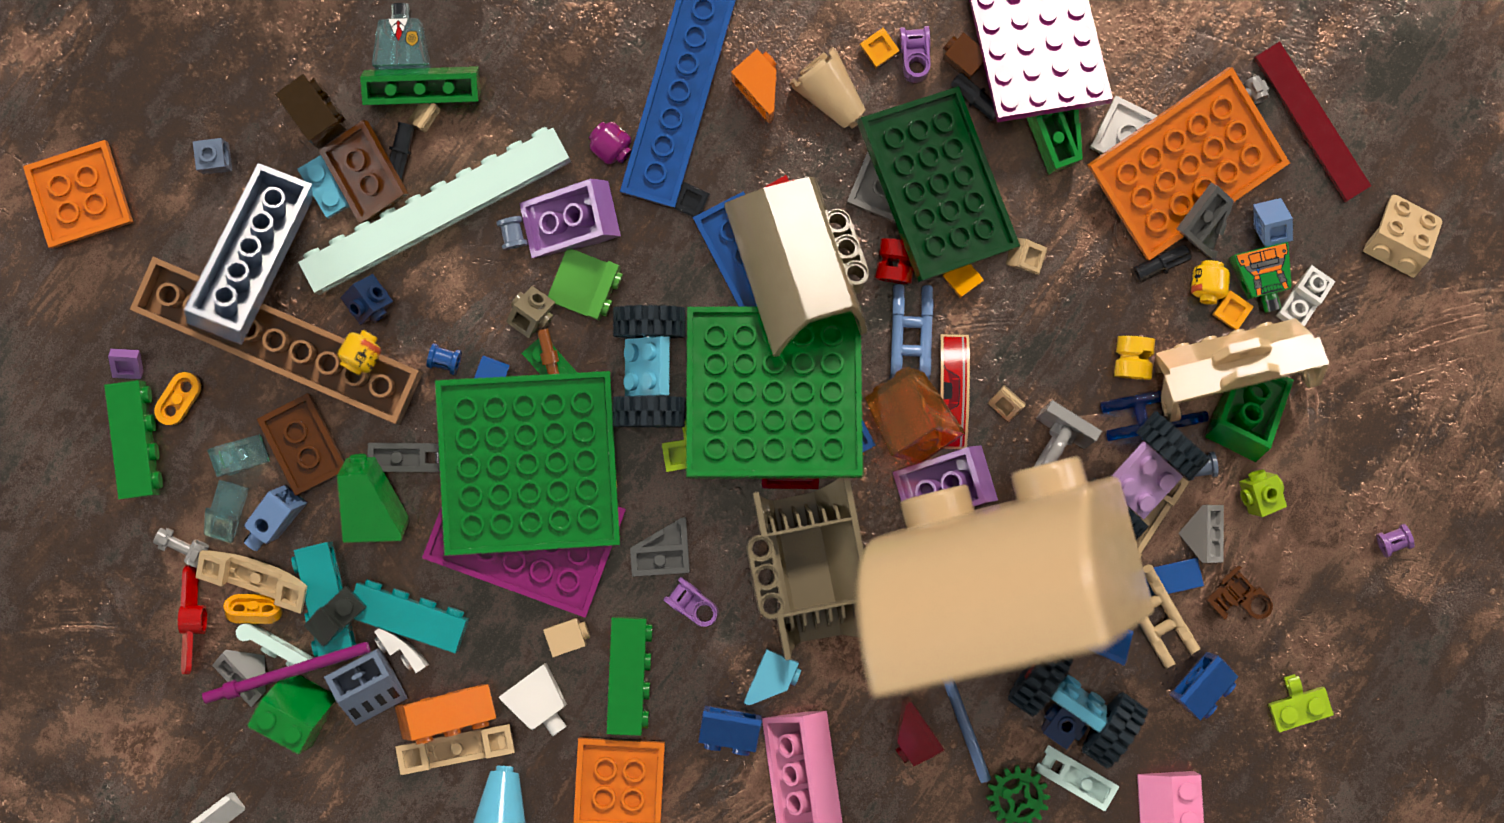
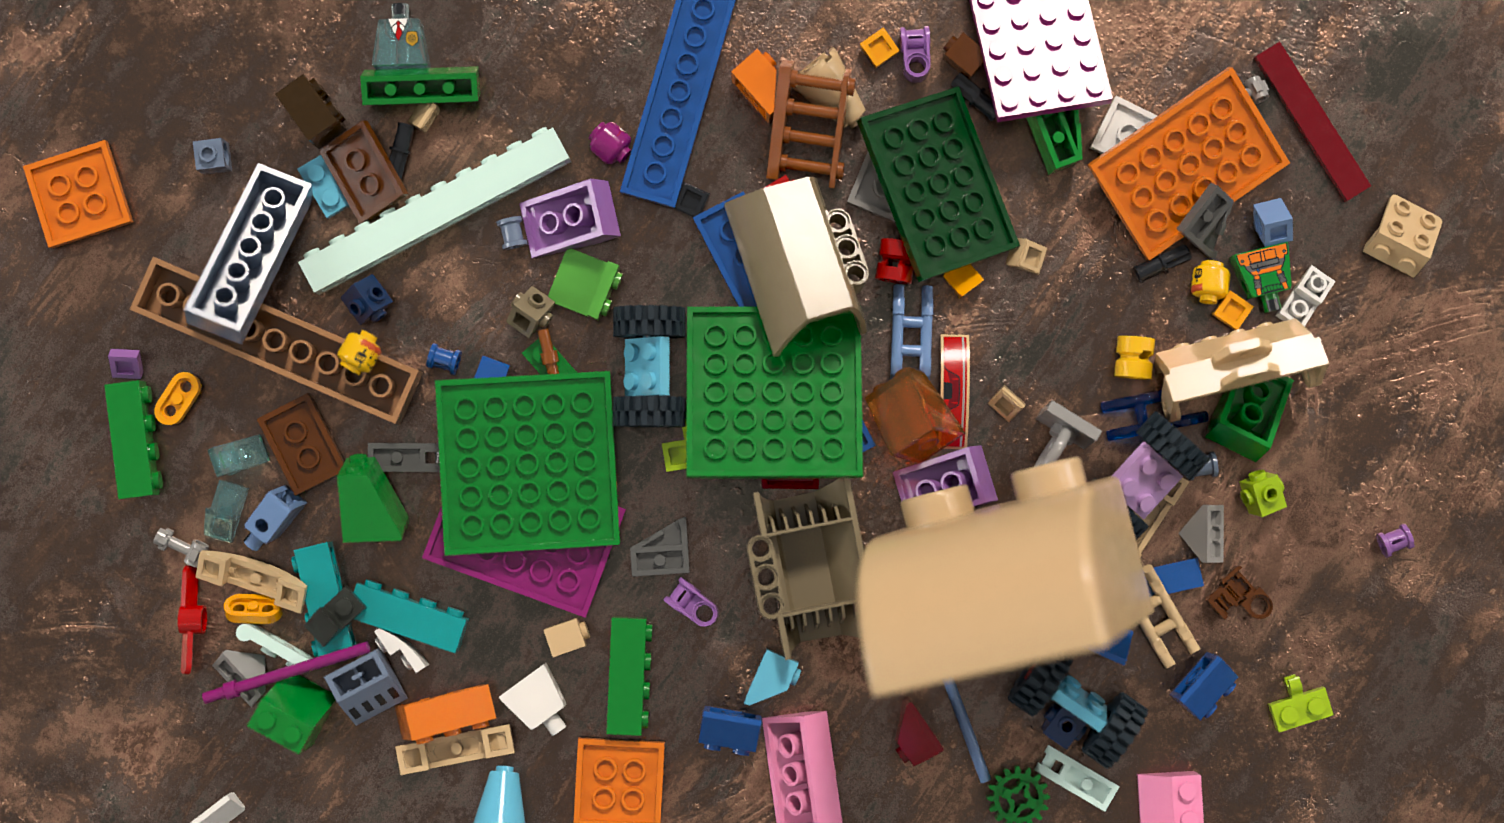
none -> dark orange fence [766,59,856,188]

